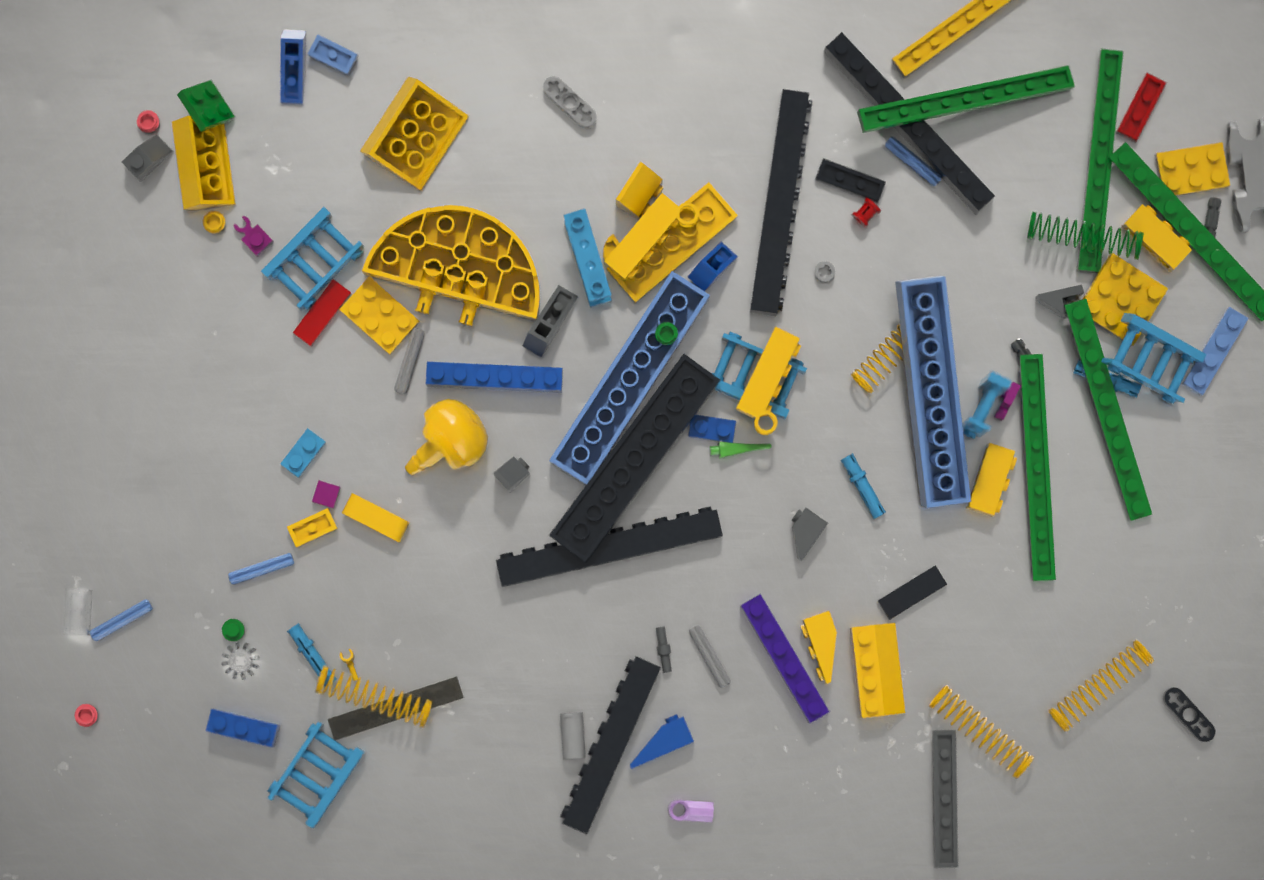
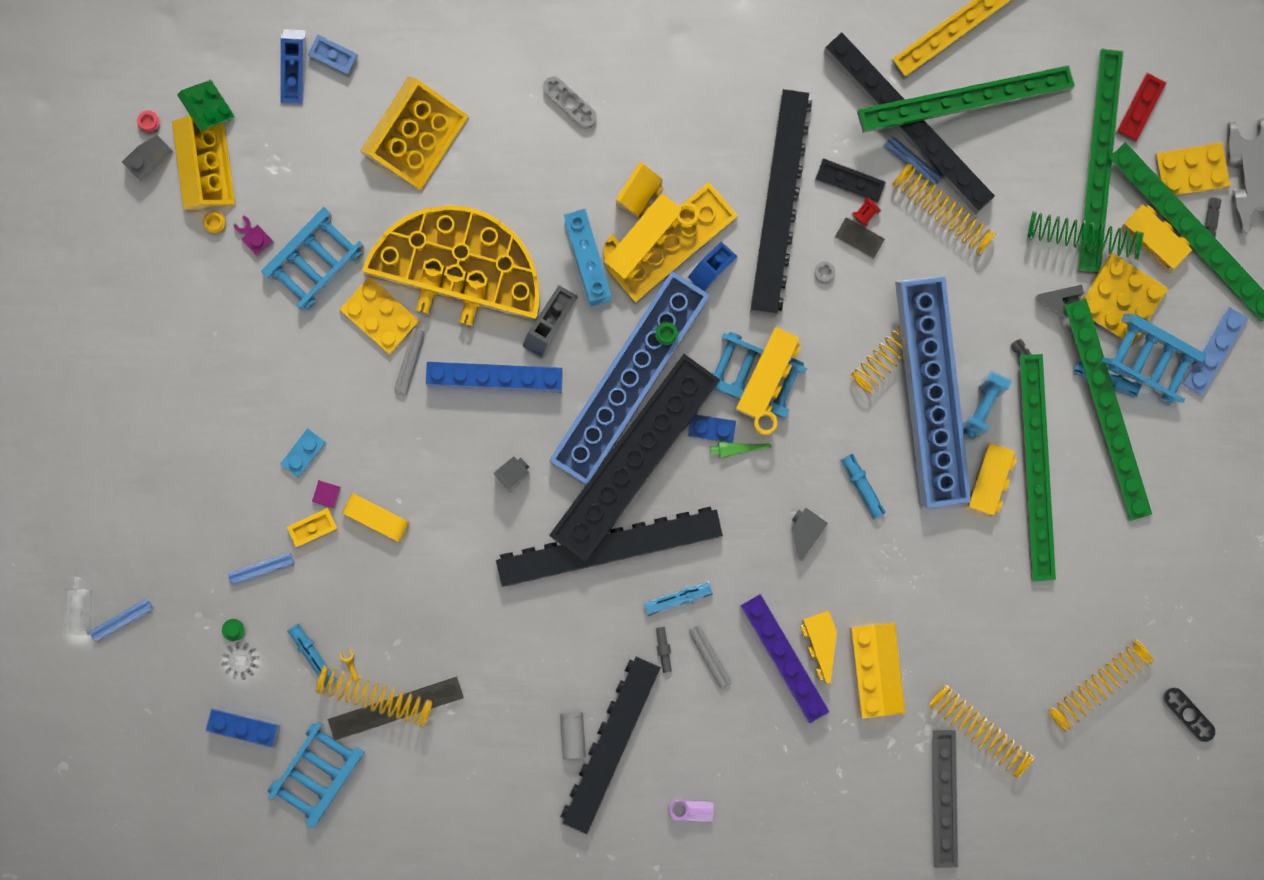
coral plate [75,704,98,727] -> none
red tile [292,279,351,346] -> none
yellow piece [405,399,488,475] -> none
blue slope [630,714,694,769] -> none
black tile [878,565,947,620] -> none
magenta plate [994,382,1021,421] -> none
none -> dark azure pin [644,582,713,616]
none -> clear smoke plate [834,217,885,259]
none -> yellow piece [892,163,996,255]

